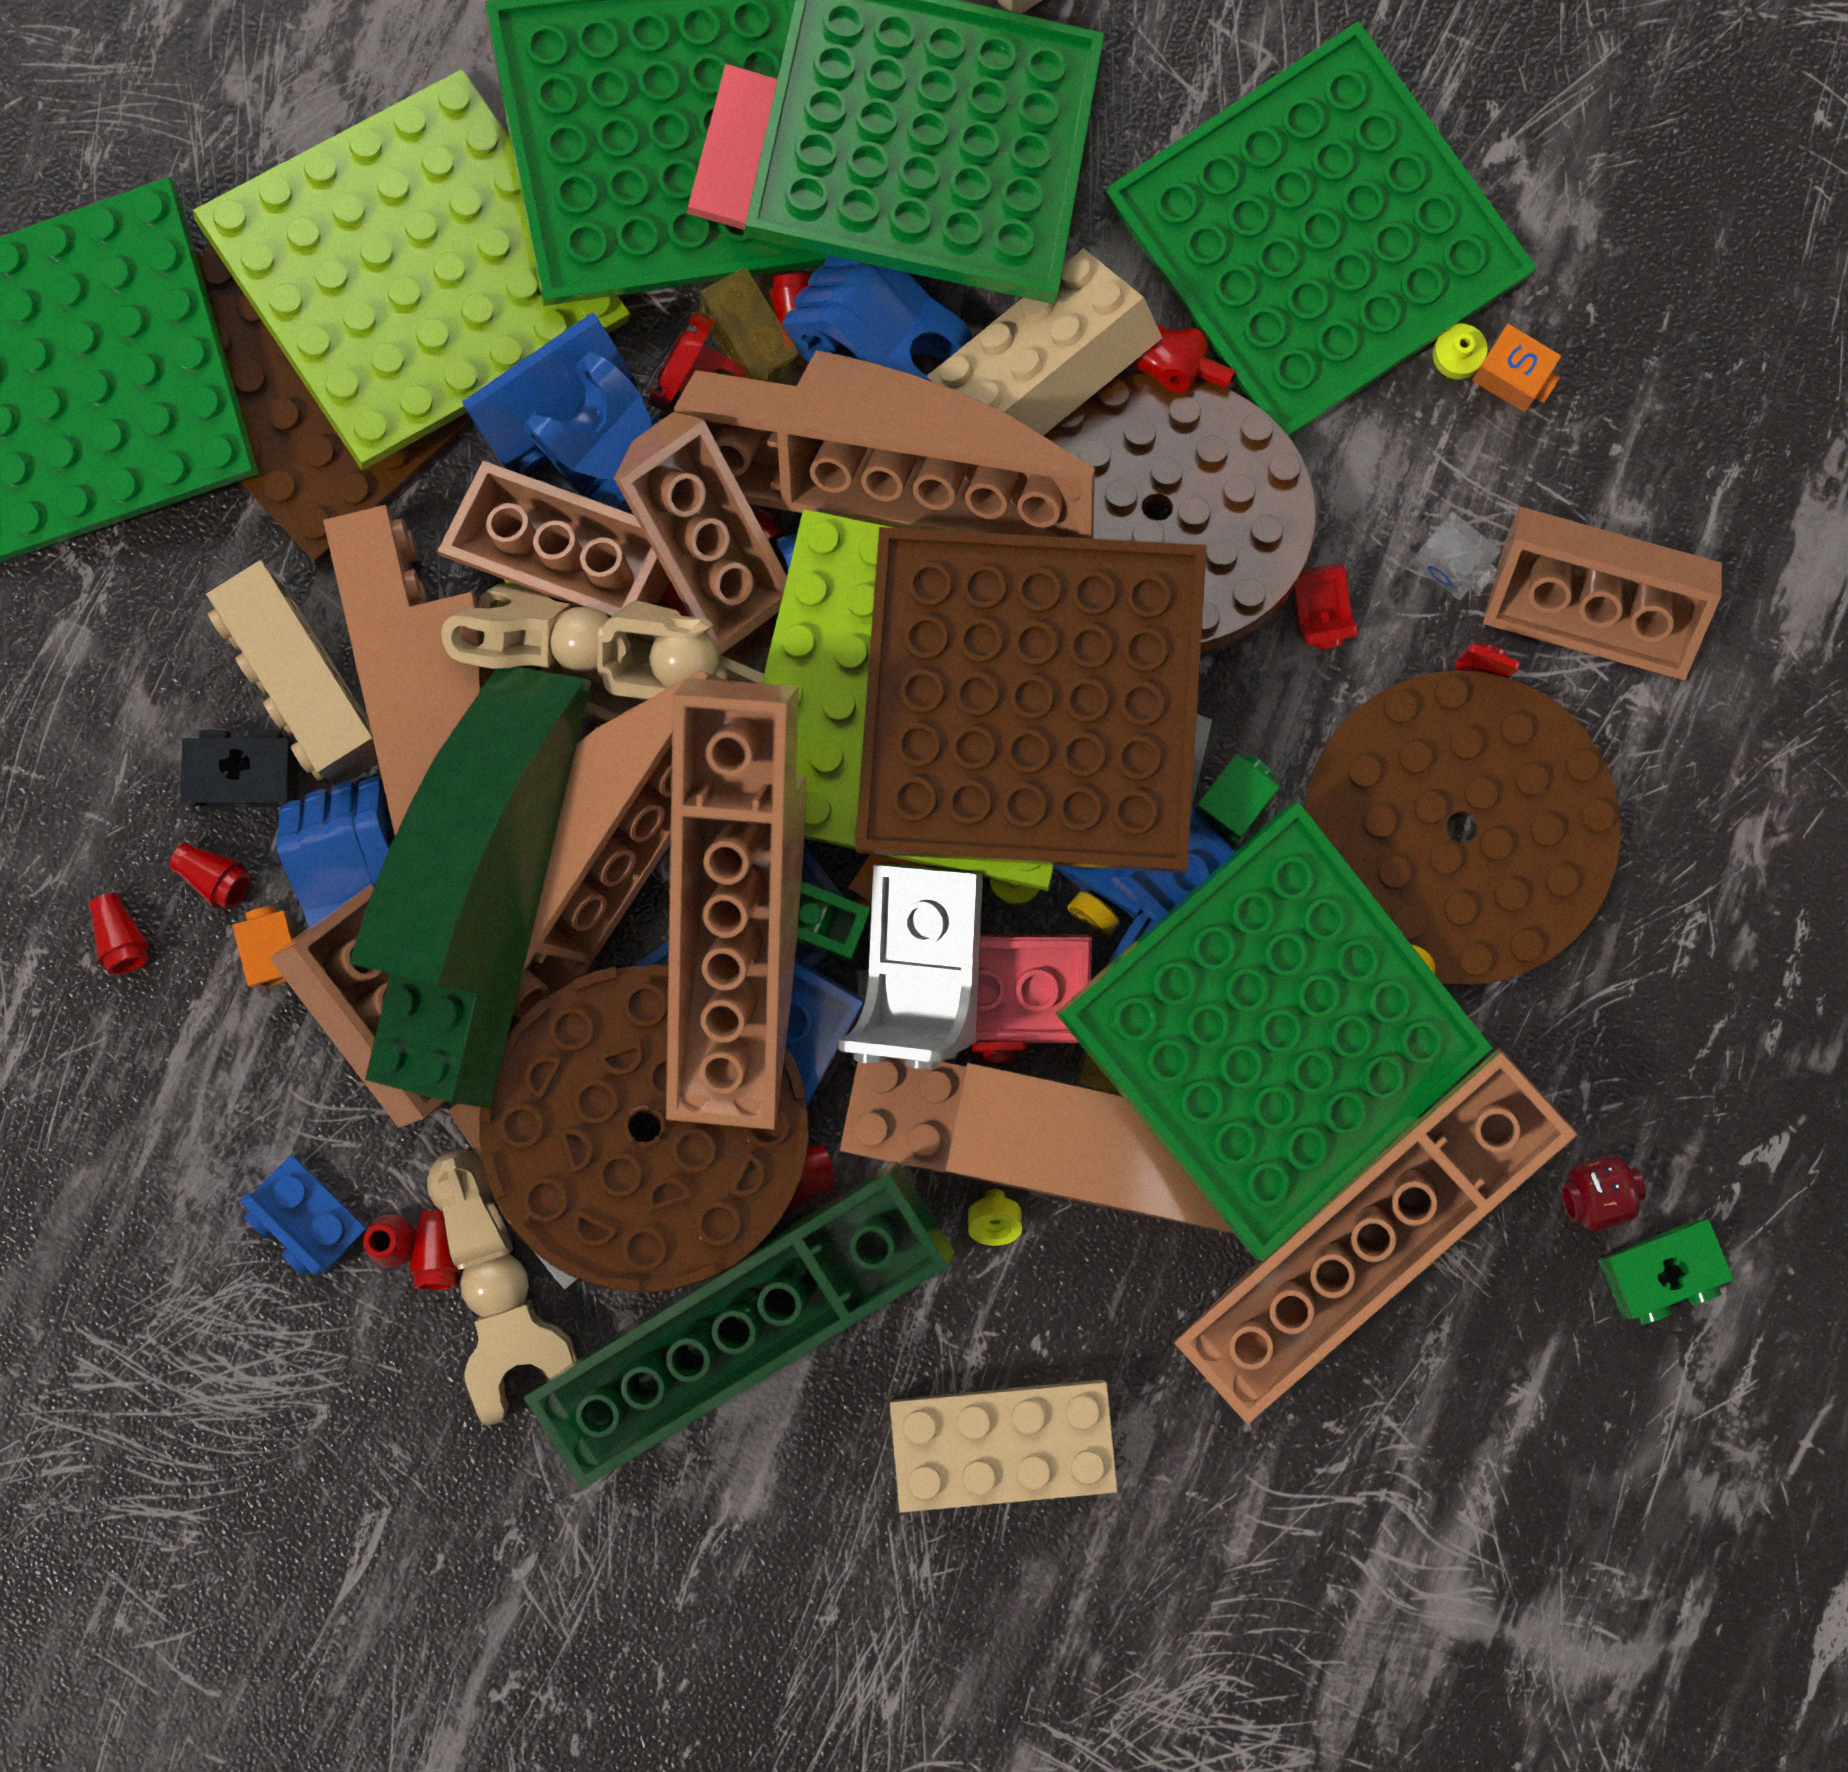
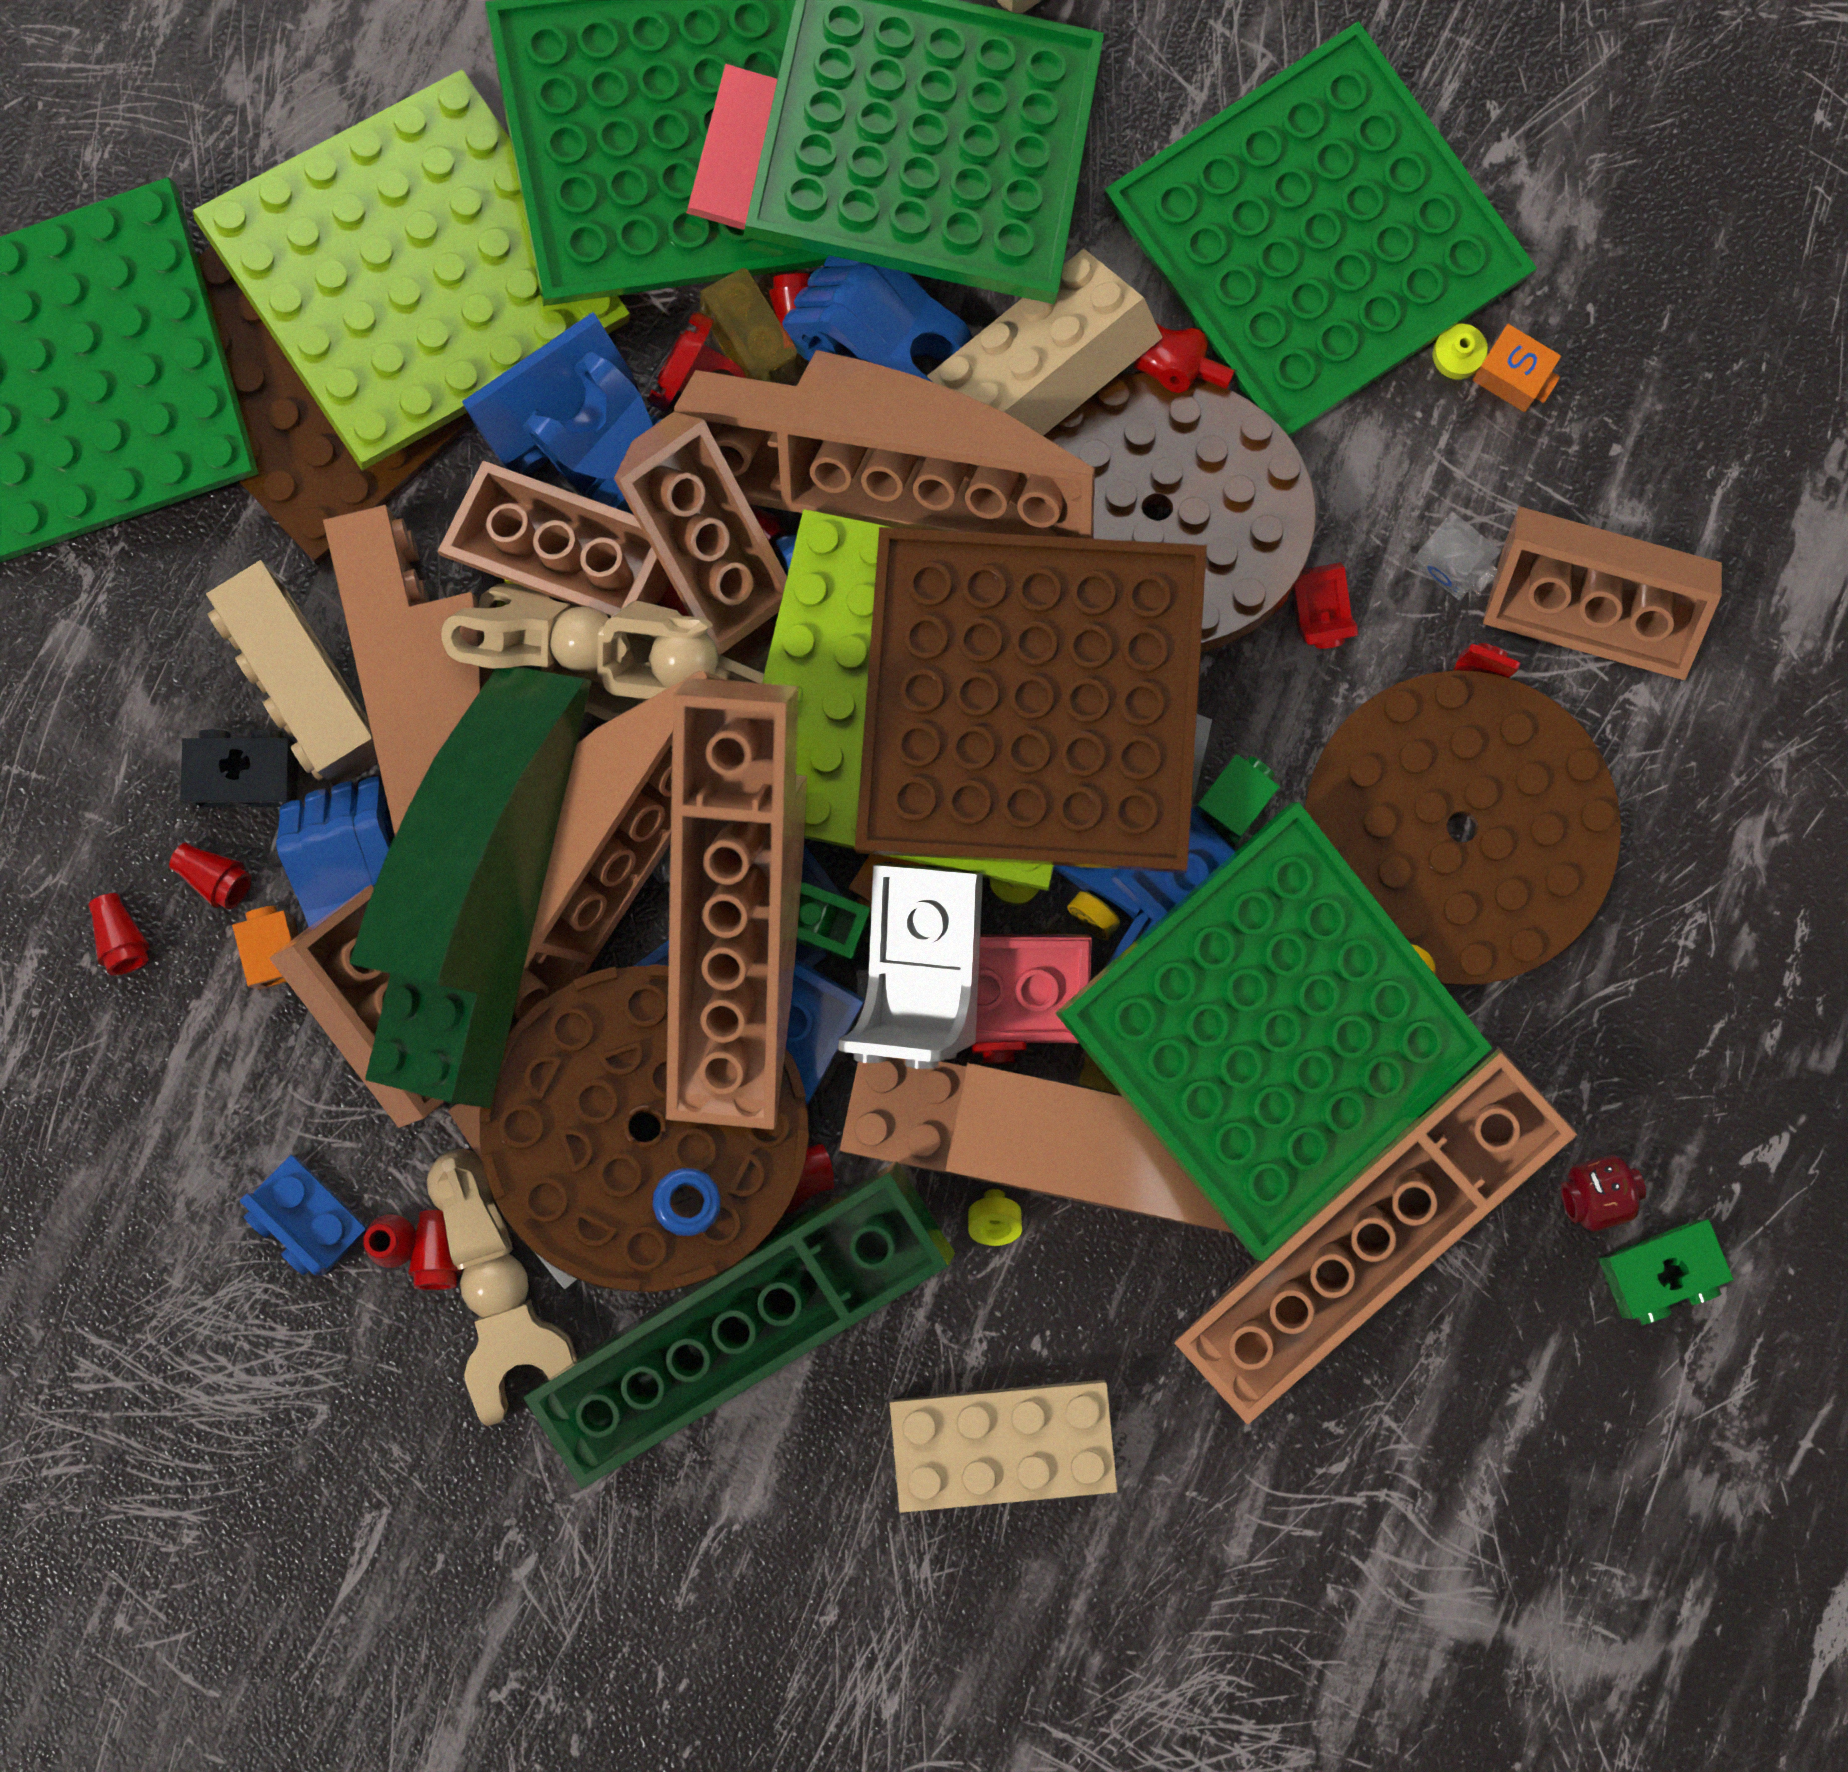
none -> blue piece [652,1168,721,1236]

